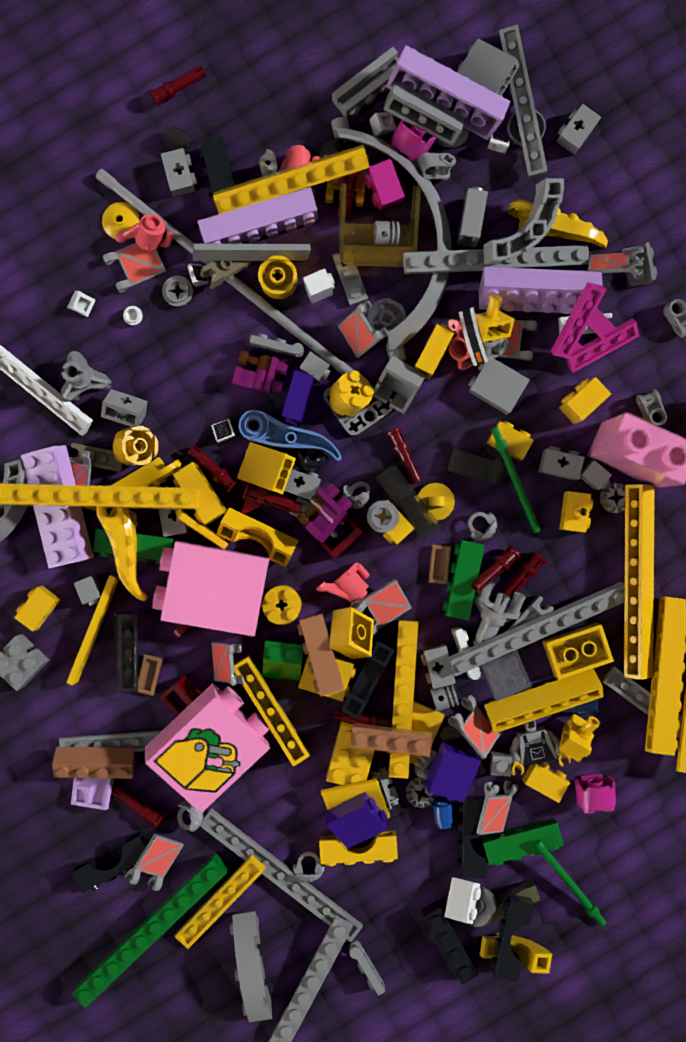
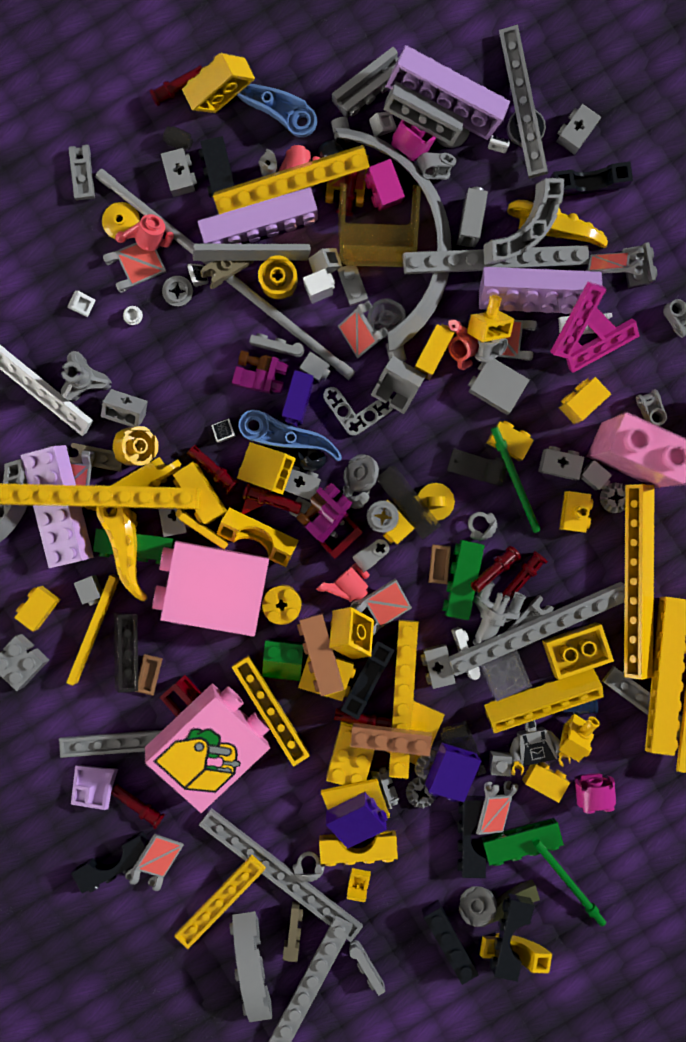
nougat brick [52,747,135,779] -> none
green brick [72,853,228,1008] -> none
dark red tile [173,624,191,640] -> none
light grey piece [177,801,204,832] -> none
flag [212,642,244,685] -> none
yellow brick [328,371,374,417] -> none
light grey piece [373,221,400,245] -> none
dark red pin [385,427,422,485] -> none
light grey piece [430,684,459,712] -> none
blue brick [433,798,454,829] -> none
white brick [444,877,481,924] -> none
flag [448,695,500,760] -> none
light grey brick [457,39,519,96] -> none
sticker [459,308,488,366] -> none
none -> light grey plate [69,144,95,200]
none -> yellow brick [182,53,255,113]
none -> medium blue animal [236,83,317,137]
none -> dark tan plate [283,901,303,962]
none -> light grey brick [308,248,342,274]
none -> light grey tile [344,454,379,493]
none -> yellow bracket [347,868,371,902]
none -> light grey piece [352,539,389,573]
none -> black arch [550,161,633,197]

